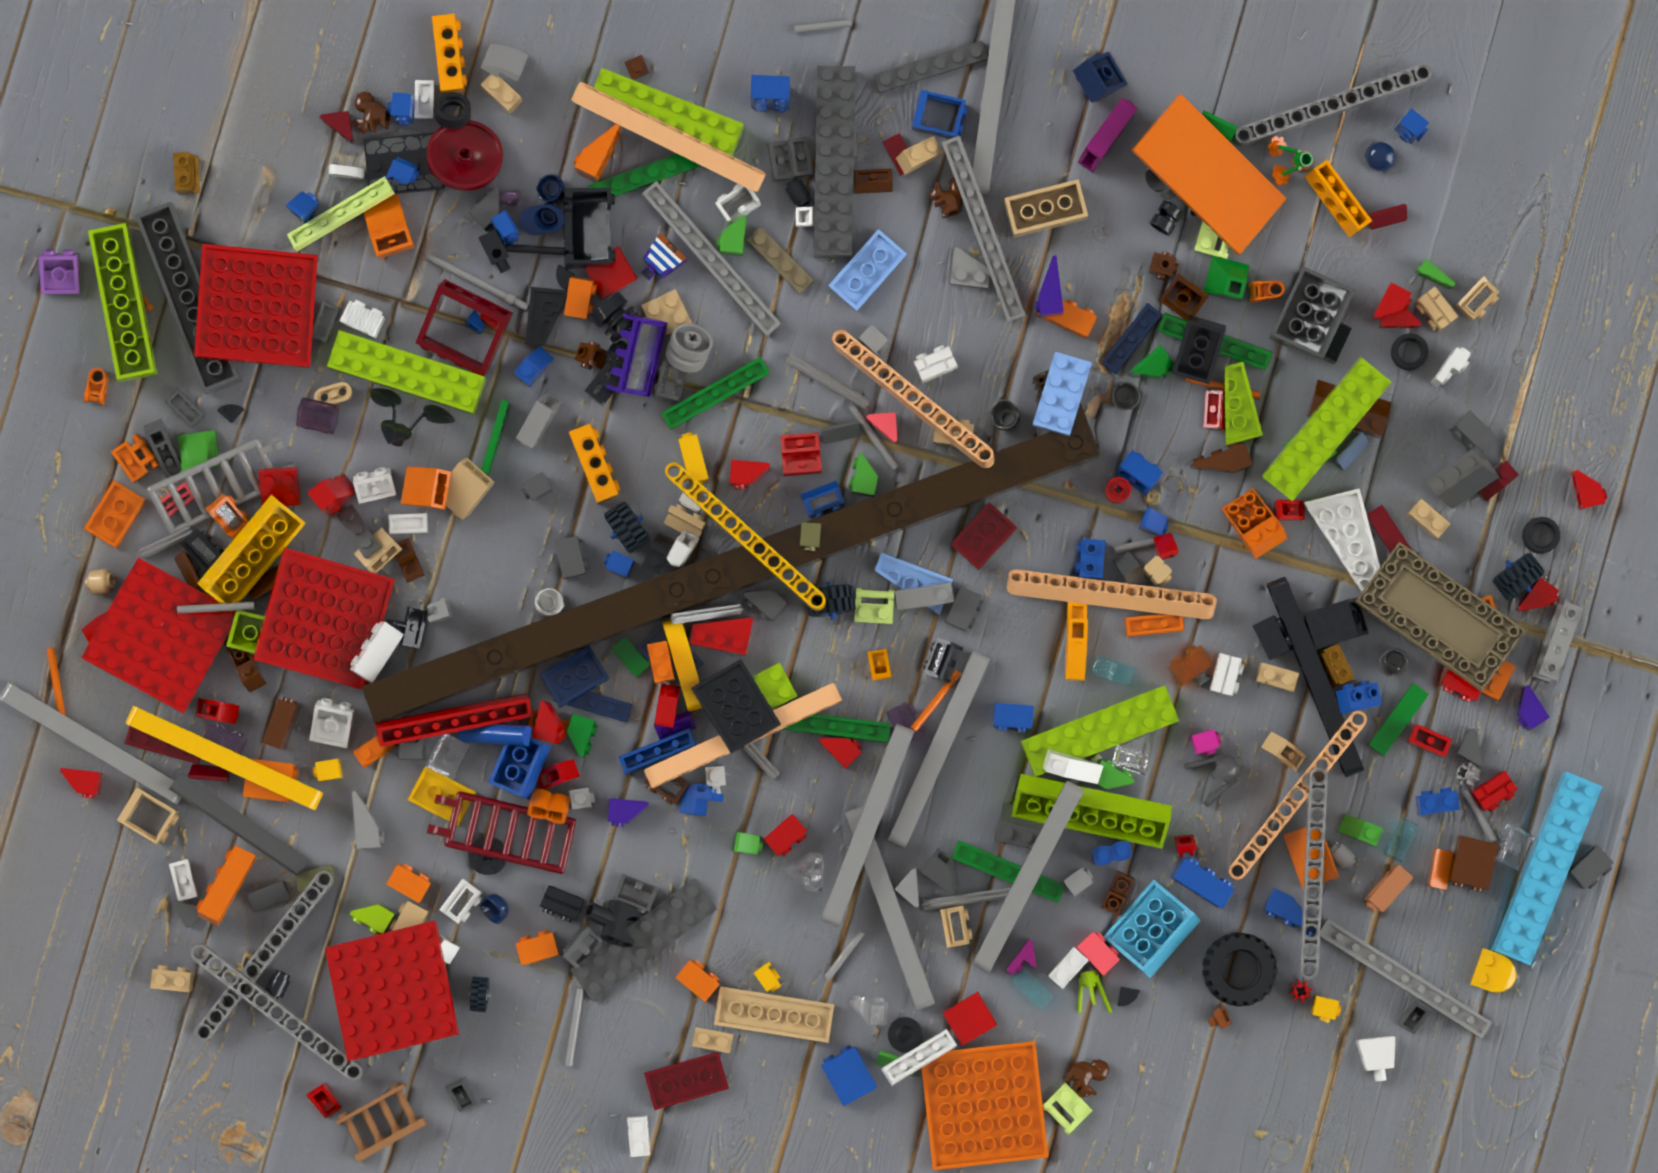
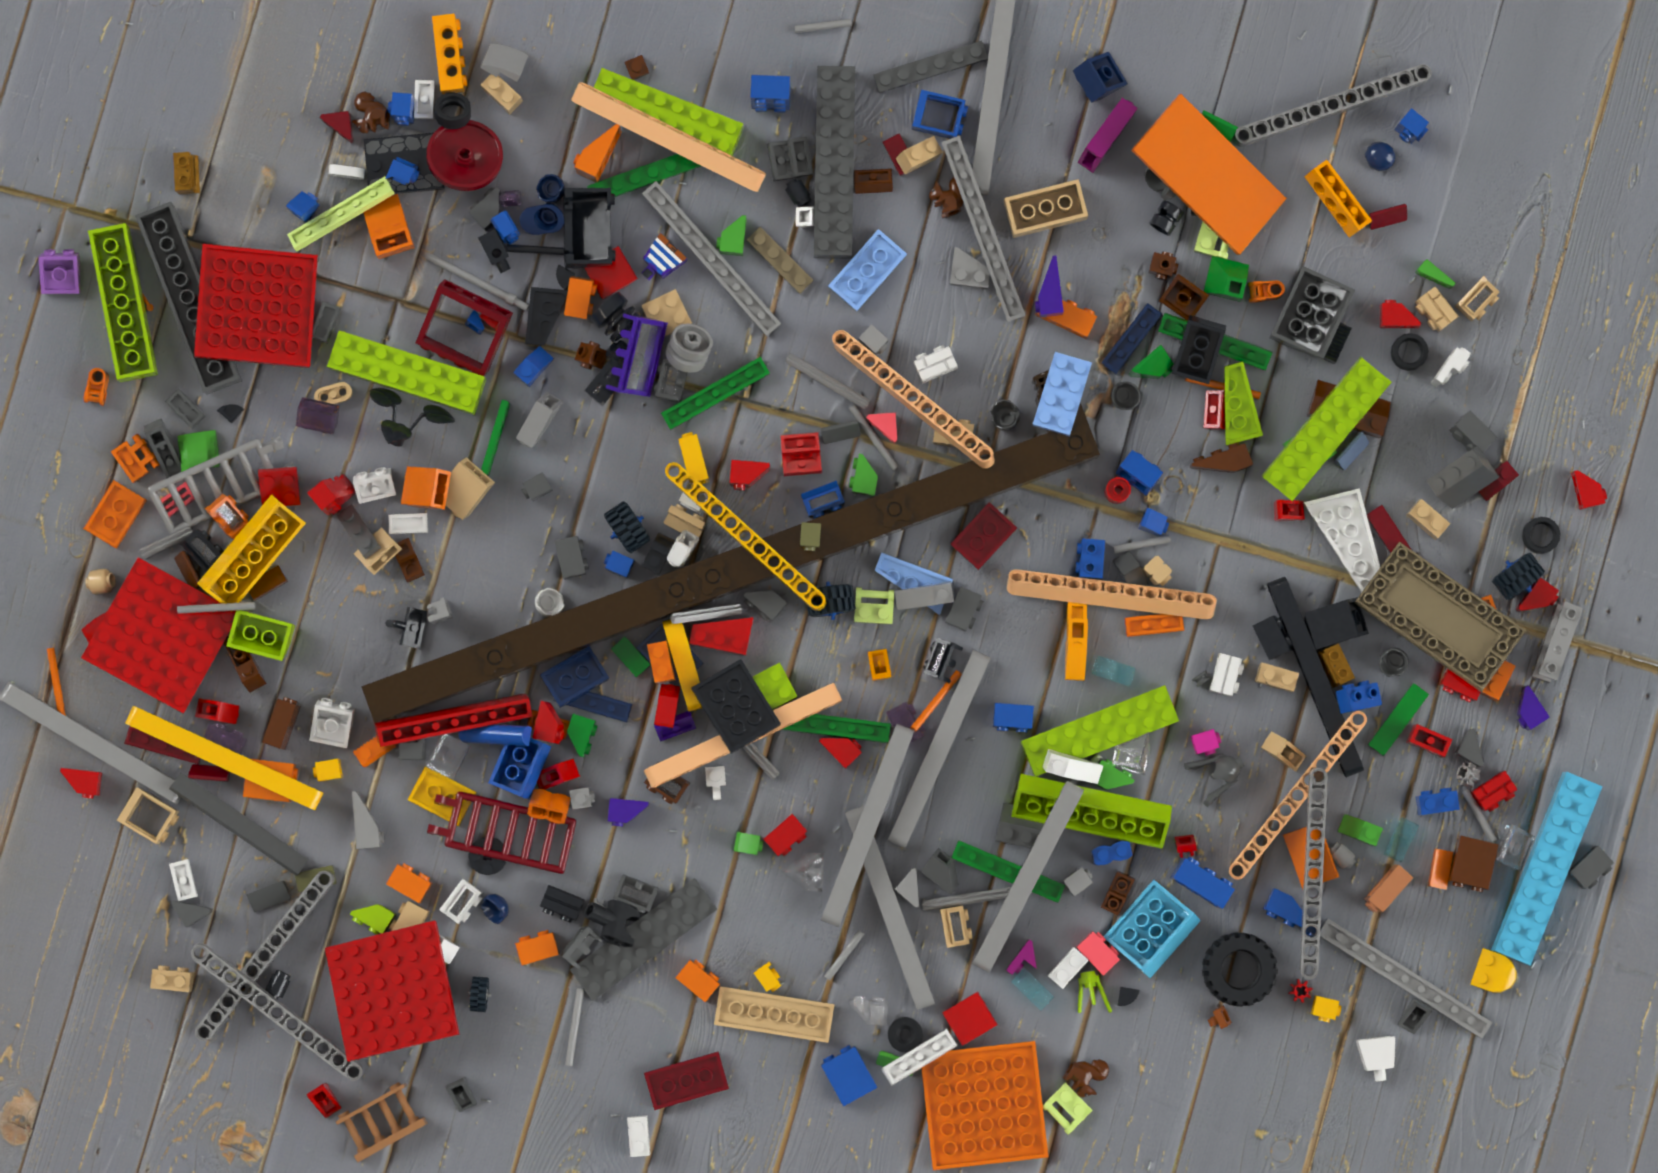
orange brick [196,845,256,926] -> none
red plate [252,548,395,690] -> none
white brick [340,300,385,339] -> none
white brick [350,621,404,683] -> none
light orange brick [569,423,621,504] -> none
blue brick [619,728,697,775] -> none
blue brick [679,784,724,816] -> none
tan plate [692,1027,734,1053] -> none
white window [715,184,761,226] -> none
red slope [1153,533,1179,560] -> none
clear orange brick [1167,645,1213,686] -> none
orange slope [1221,488,1287,560] -> none
plant [1268,136,1314,186] -> none
red slope [1371,282,1412,320] -> none

